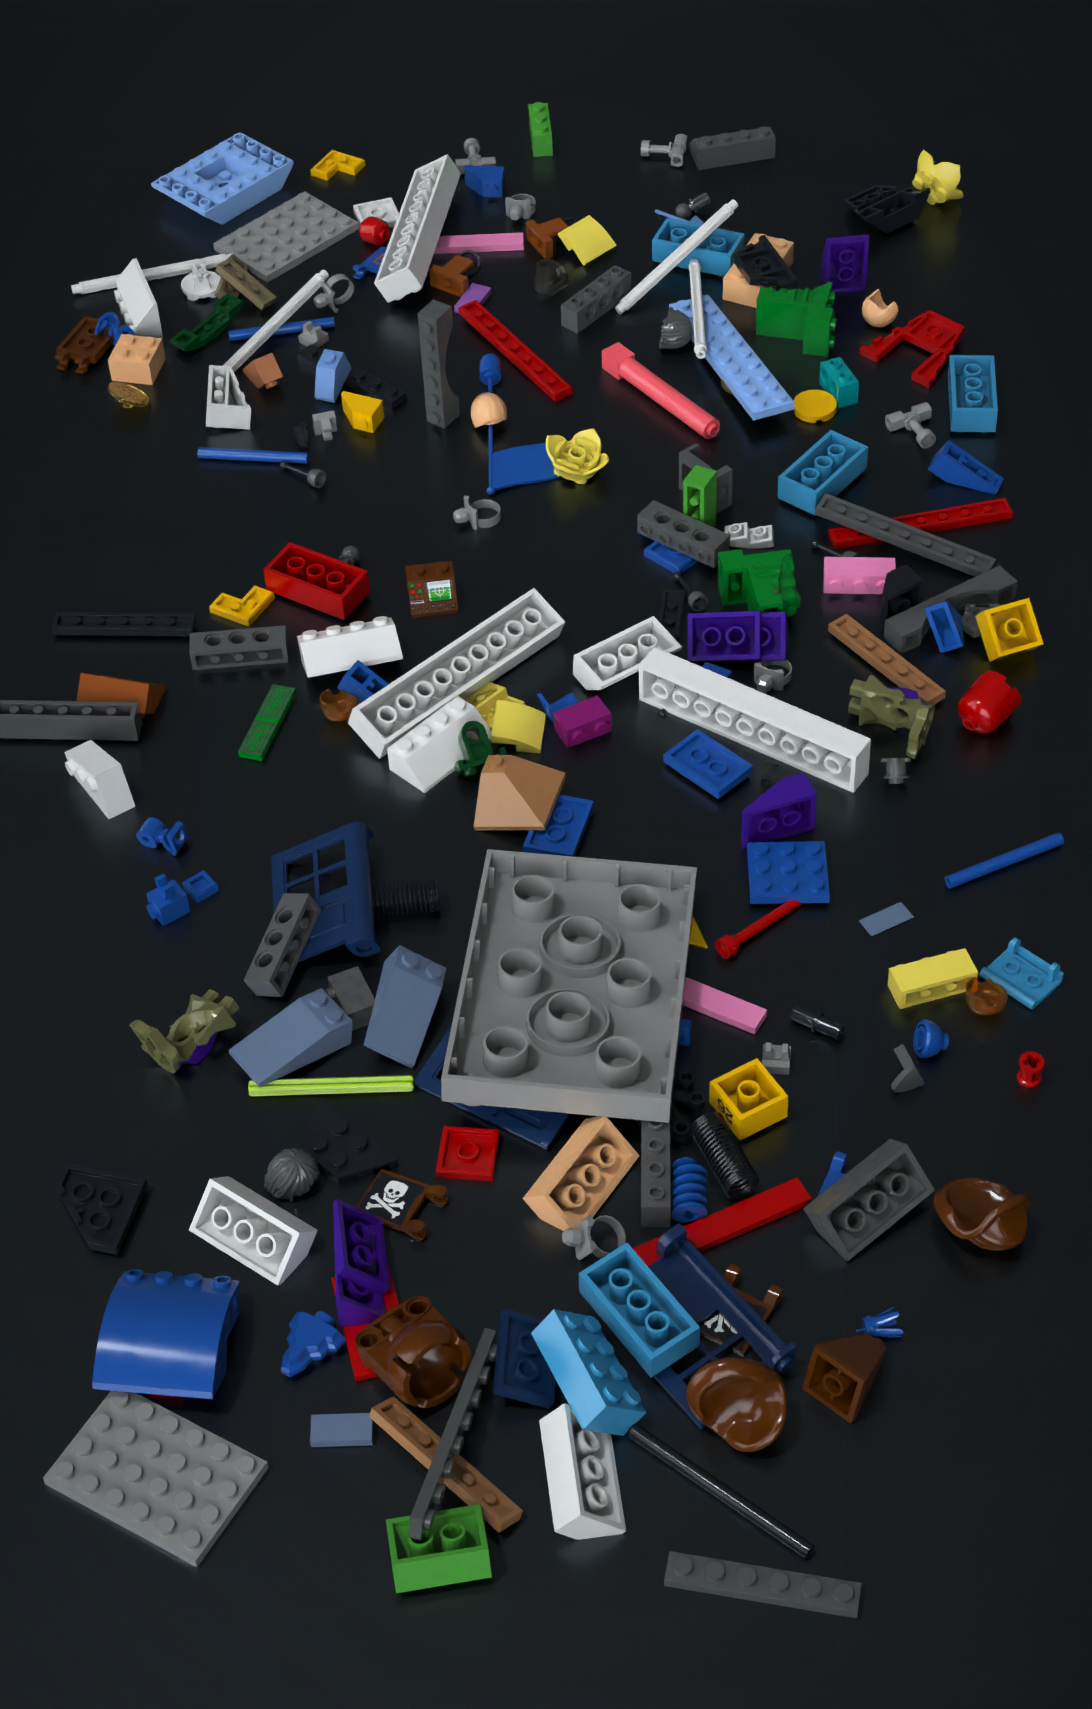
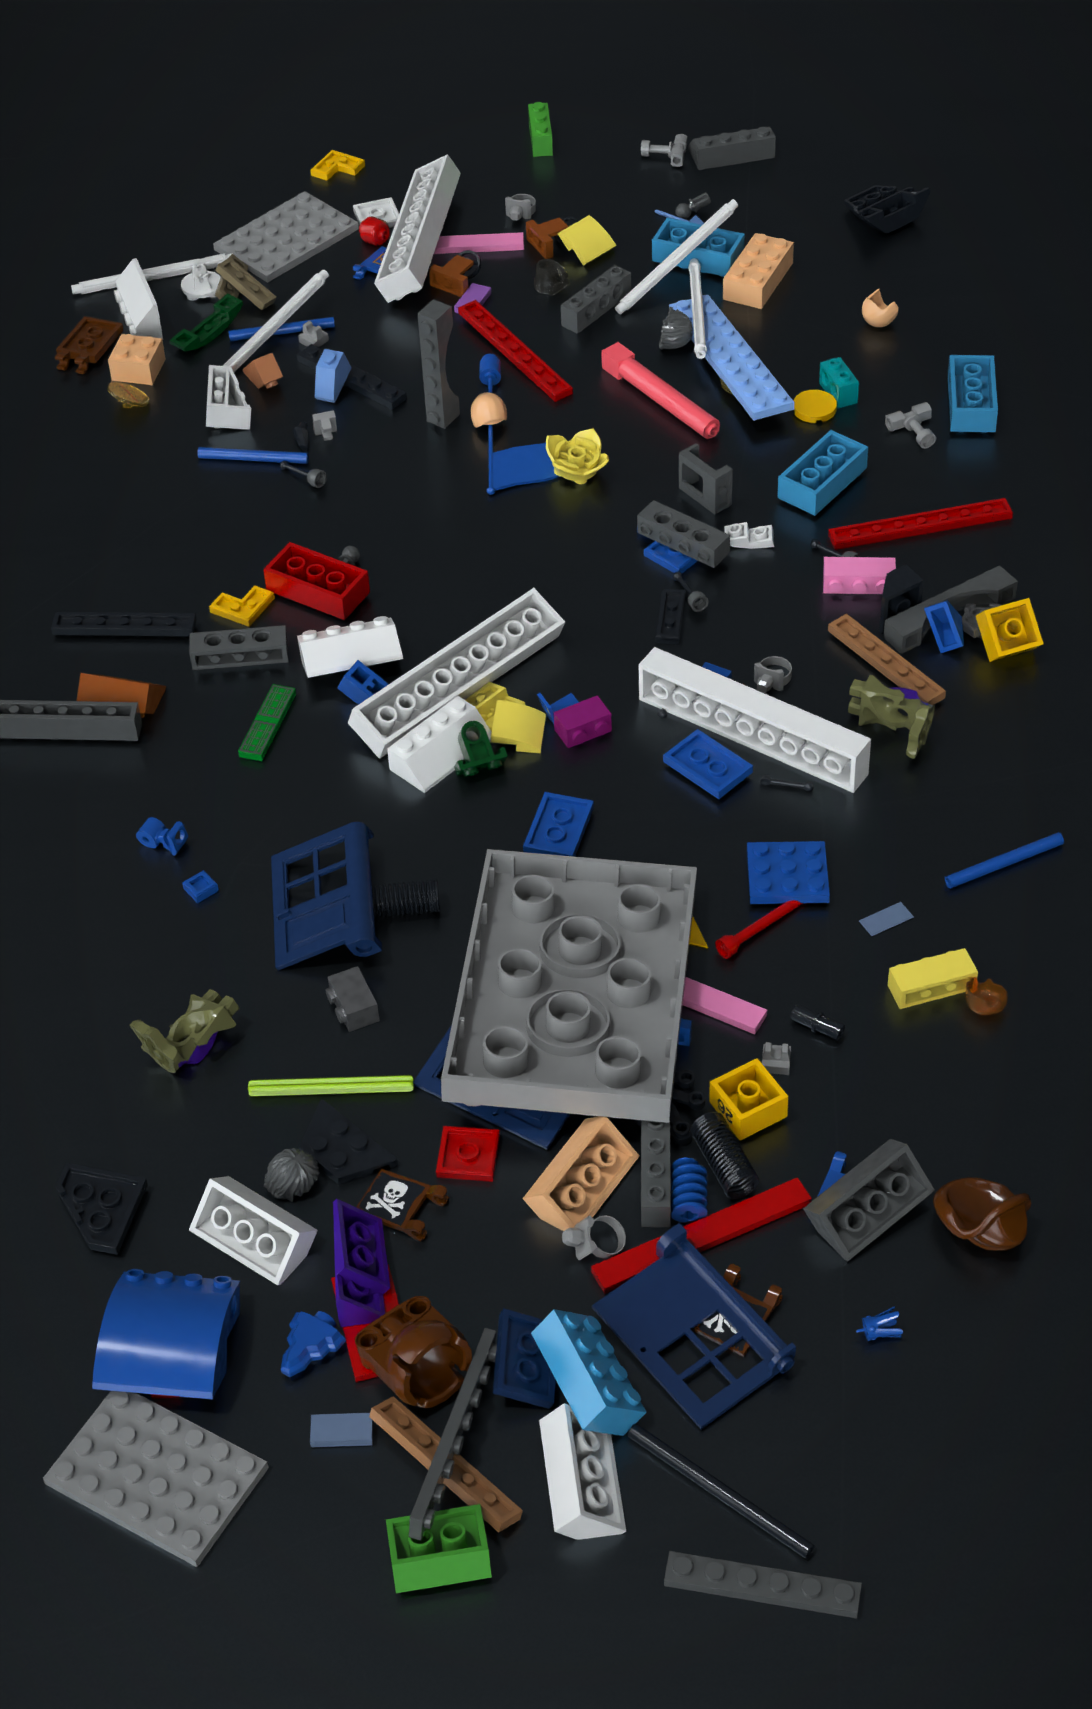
white wedge [64,740,136,819] -> none
blue leg [94,312,135,347] -> none
blue brick [146,873,190,926] -> none
light blue slope [151,132,294,225] -> none
sand blue slope [229,988,353,1088] -> none
dark grey brick [243,893,322,997] -> none
light grey piece [313,274,354,313] -> none
clear orange hair [319,689,358,721] -> none
yellow slope [341,391,384,433] -> none
sand blue slope [364,945,446,1068] -> none
reddish brown slope [405,561,458,618] -> none
light grey piece [453,495,501,530] -> none
light grey bar [455,138,496,174] -> none
blue slope [464,165,505,197] -> none
medium nougat slope [473,755,567,830] -> none
white slope [573,616,682,690] -> none
dark azure brick [579,1243,700,1378] -> none
bright green brick [683,465,717,527] -> none
reddish brown piece [686,1357,787,1452] -> none
dark purple slope [688,611,790,662] -> none
green brick [718,549,801,617] -> none
black wing [733,235,798,287] -> none
dark purple slope [741,773,817,850] -> none
green brick [756,282,837,357] -> none
reddish brown slope [802,1334,887,1424] -> none
dark grey plate [815,493,996,577] -> none
dark purple slope [820,234,869,293] -> none
red wing [860,310,965,388] -> none
dark grey brick [881,758,911,784] -> none
dark grey tile [891,1044,925,1093] -> none
light yellow brick [912,150,964,205] -> none
blue brick [913,1019,949,1058] -> none
blue slope [928,440,1004,495] -> none
red cylinder [958,670,1021,734] -> none
dark azure piece [979,937,1064,1010] -> none
red bush [1016,1051,1045,1088] -> none

